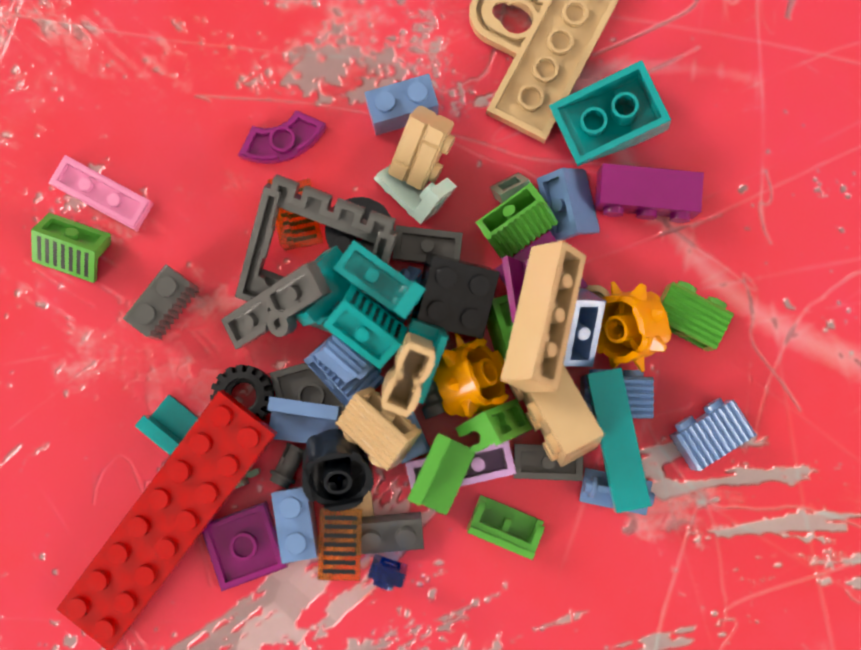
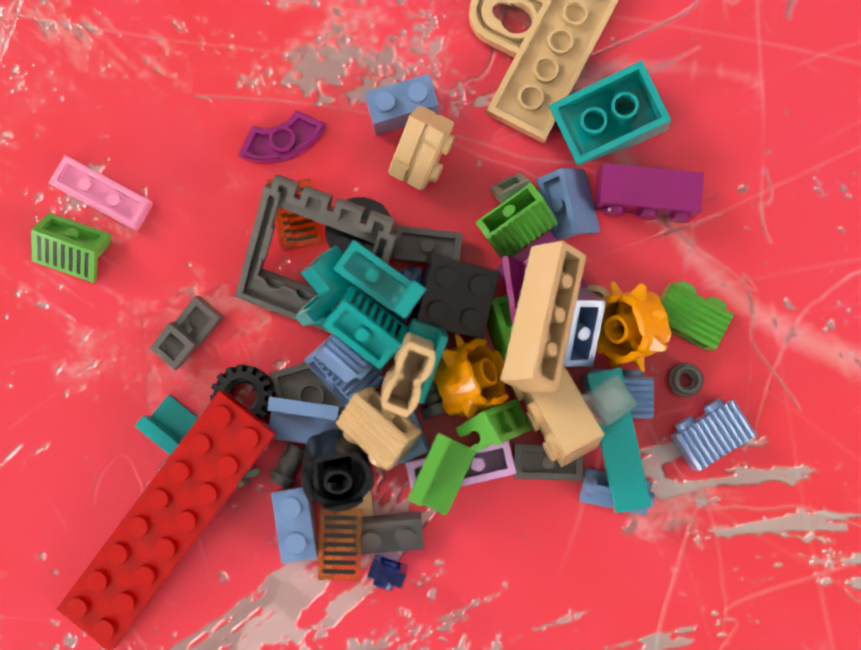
dark grey brick [123,264,199,340] -> none
magenta tile [202,501,288,592] -> none
dark grey hinge [221,261,331,349] -> none
light aqua bracket [374,165,457,225] -> none
bright green hinge [466,494,545,560] -> none
none -> dark grey slope [149,295,224,370]
none -> clear brick [582,375,638,426]
none -> dark grey plate [668,363,703,397]

